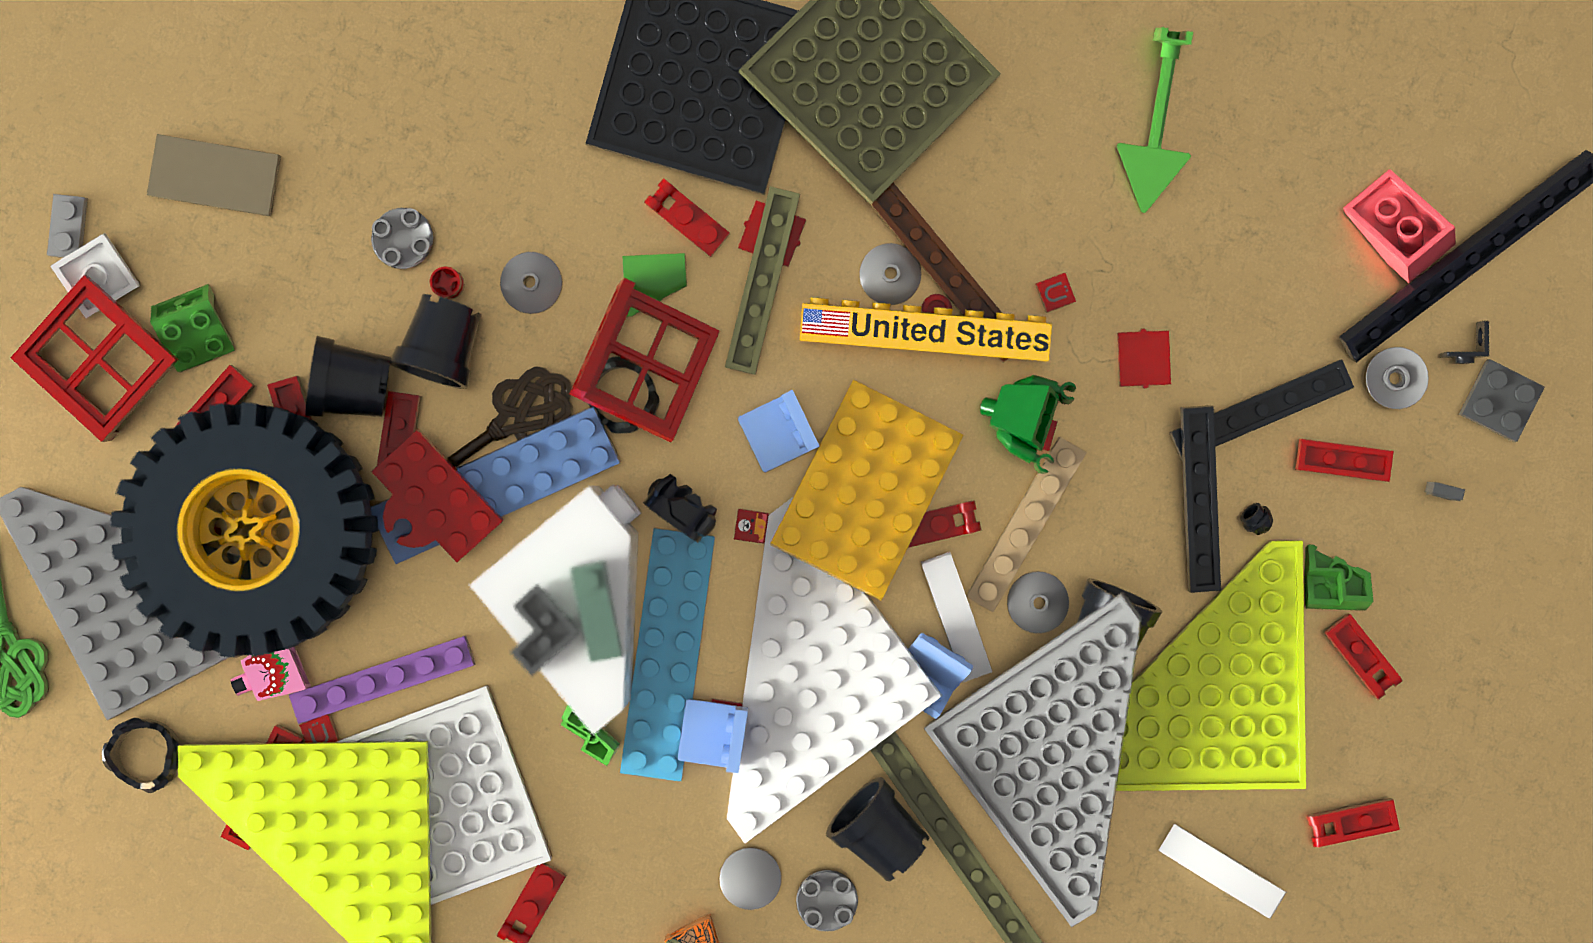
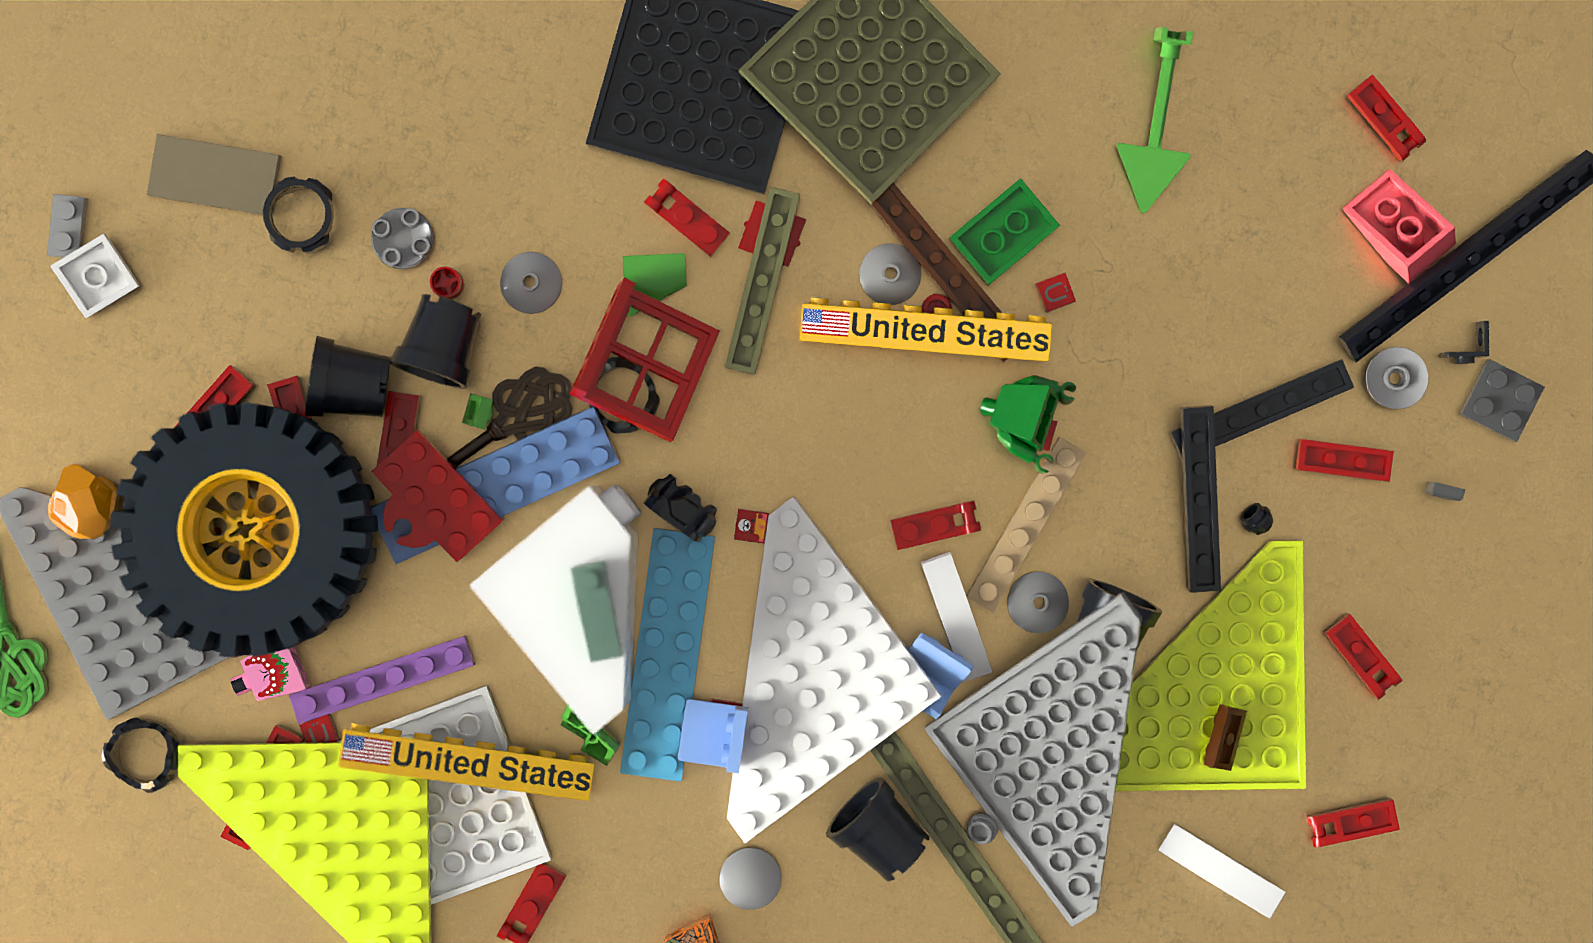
red window [10,275,179,442] -> none
bright green bracket [150,284,234,372] -> none
dark grey plate [510,584,581,676] -> none
light blue bracket [738,390,819,472] -> none
yellow plate [770,380,963,601] -> none
light grey dish [796,870,858,931] -> none
red piece [1117,328,1171,389] -> none
bright green slope [1304,544,1374,611] -> none
none -> light orange helmet [48,464,120,540]
none -> black piece [263,177,334,254]
none -> yellow brick [338,723,594,801]
none -> bright green plate [462,393,493,430]
none -> green plate [949,178,1060,286]
none -> light grey plate [967,814,998,844]
none -> reddish brown plate [1203,704,1247,771]
none -> red plate [1347,74,1426,162]

